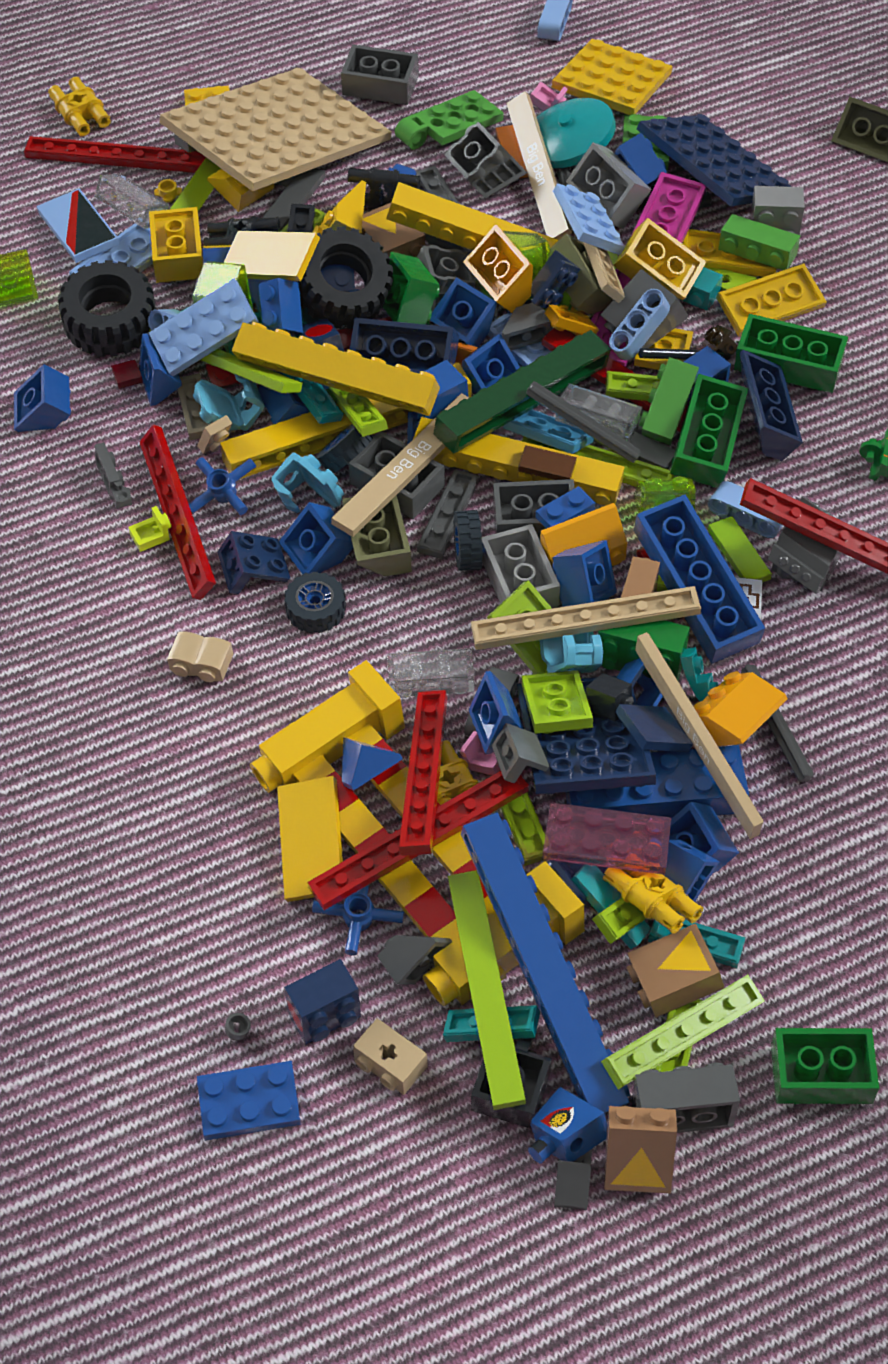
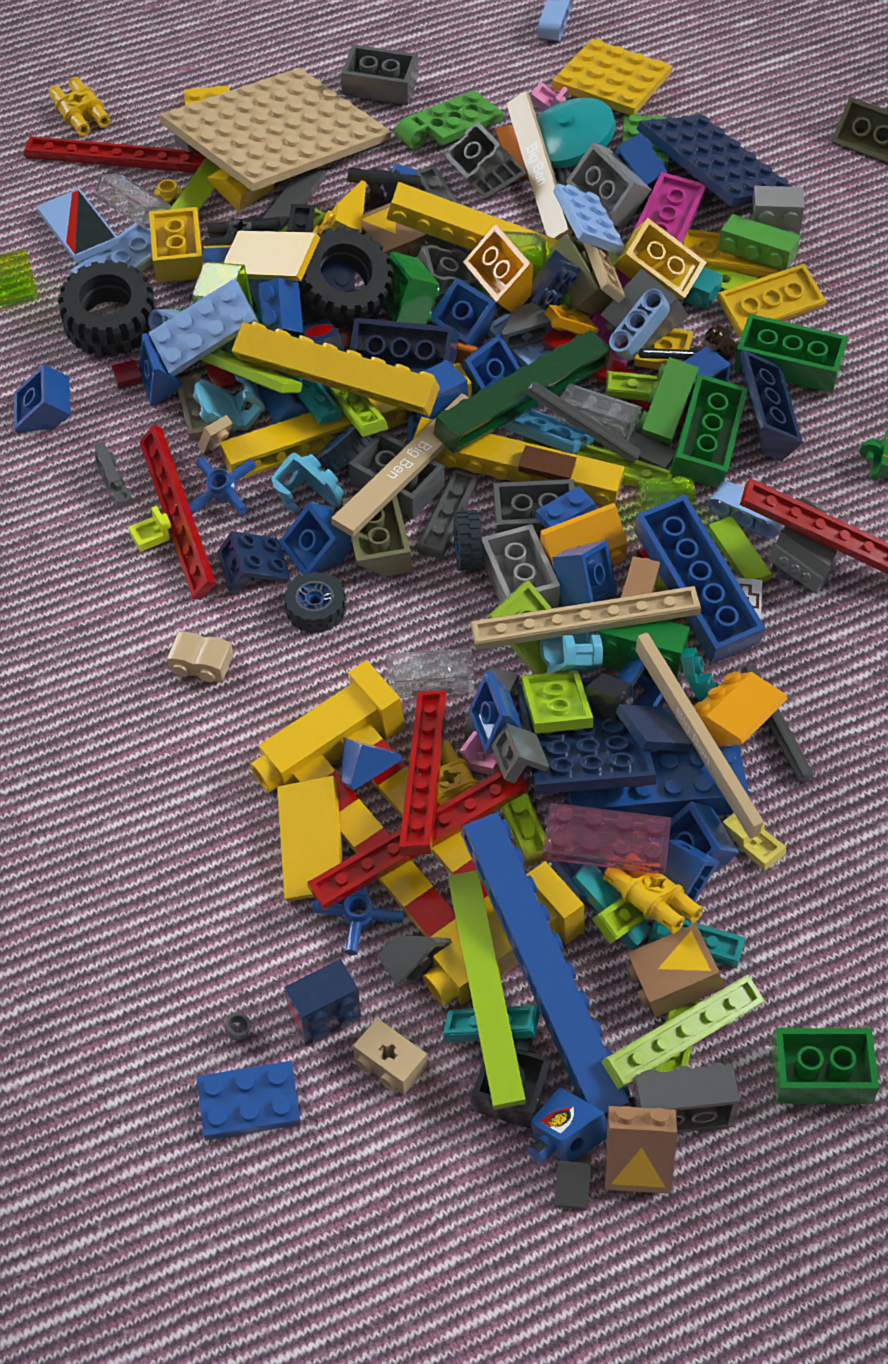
none -> light yellow slope [722,813,786,871]

